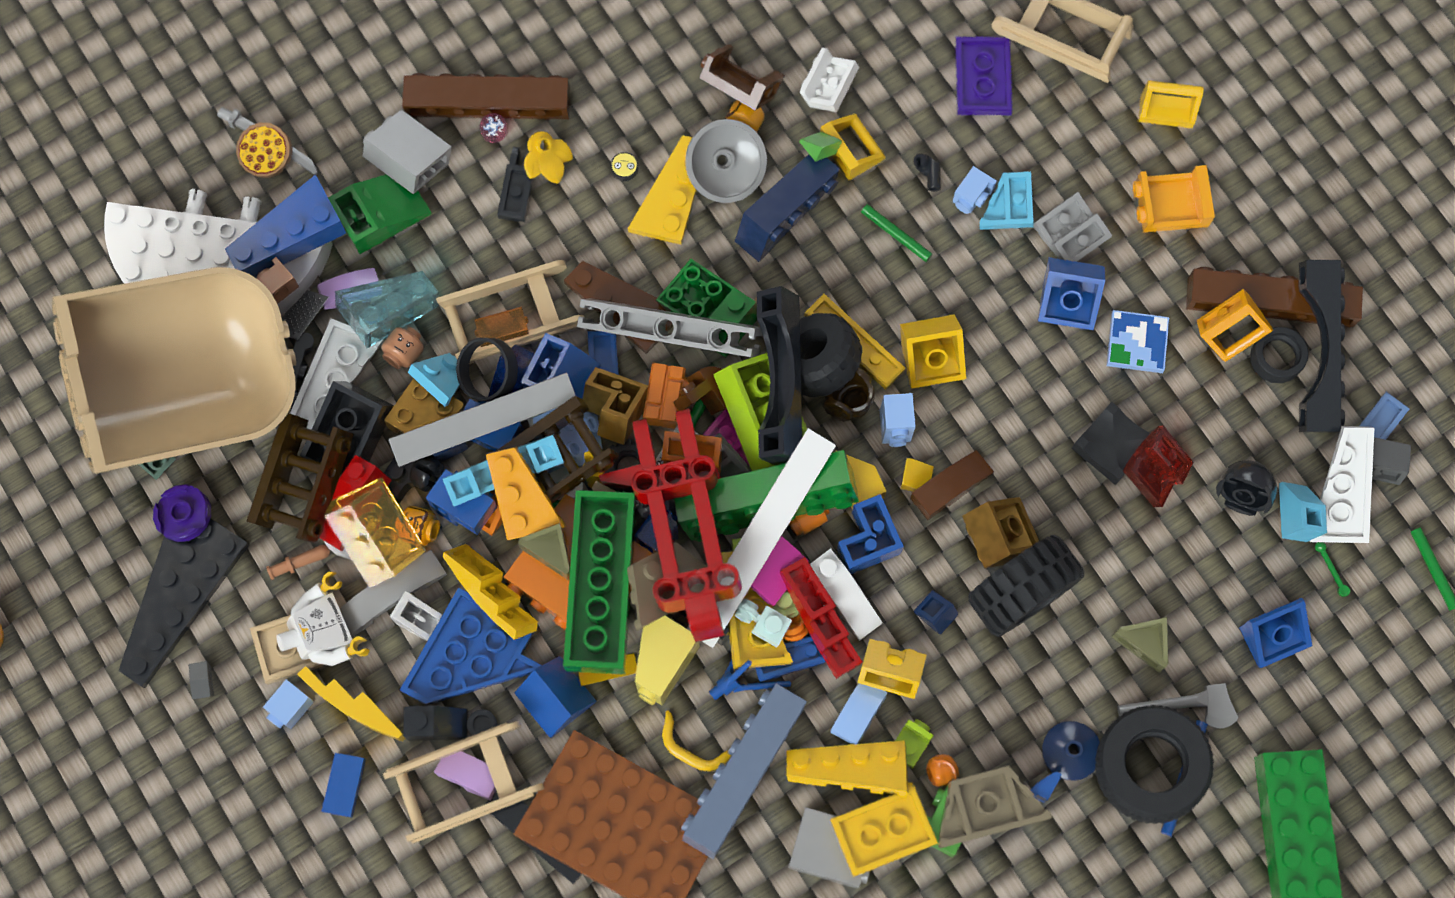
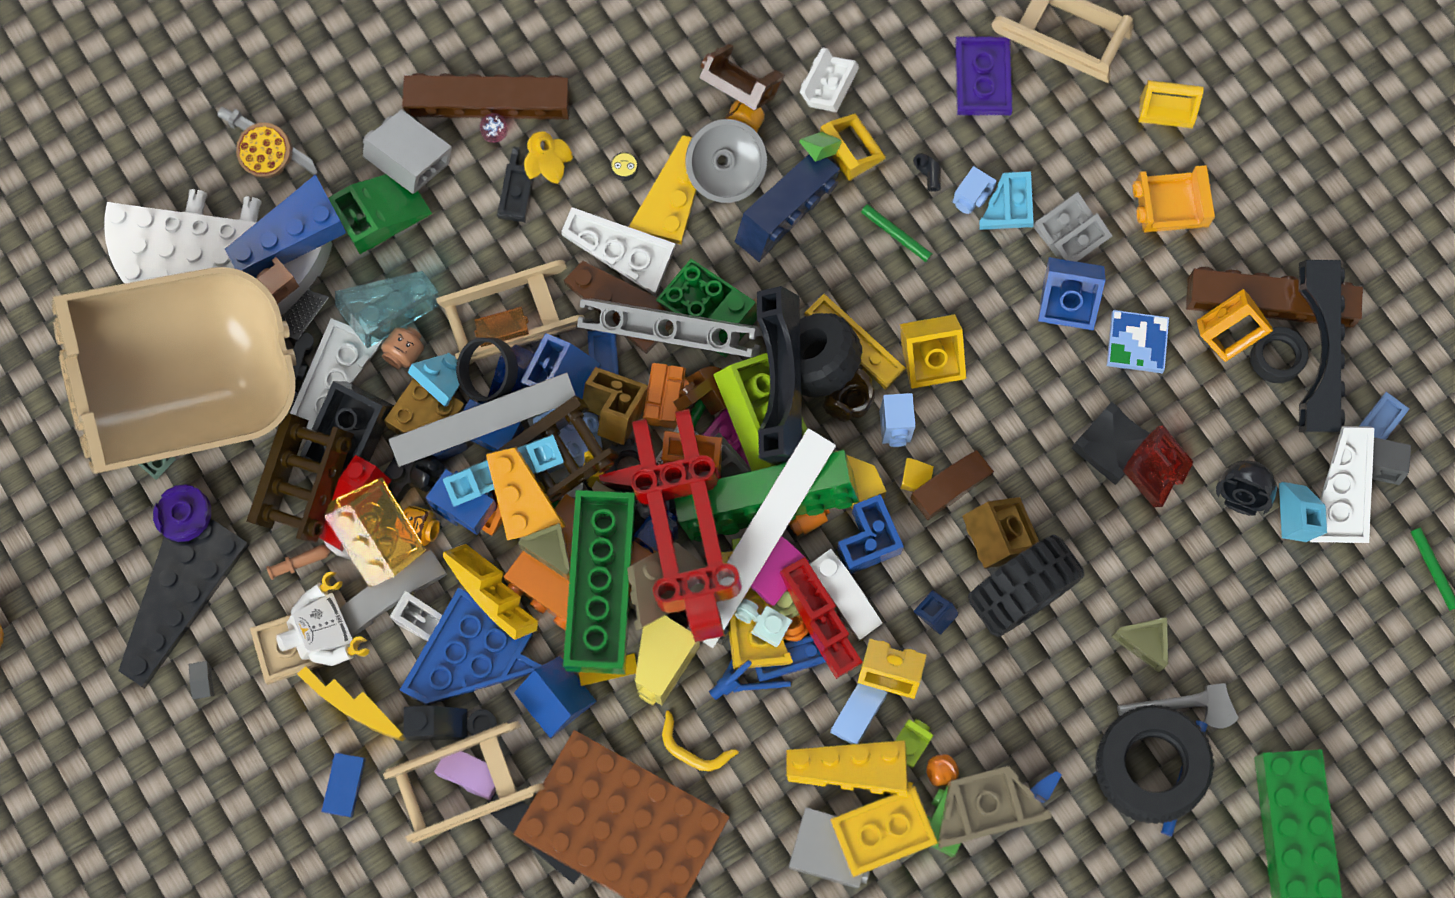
light blue brick [263,679,314,729] -> none
lavender slope [317,268,382,310] -> none
sand blue brick [681,683,807,859] -> none
dark blue dish [1042,721,1100,781] -> none
blue slope [1239,598,1312,668] -> none
green hinge [1315,542,1350,597] -> none
none -> white wing [562,208,676,296]

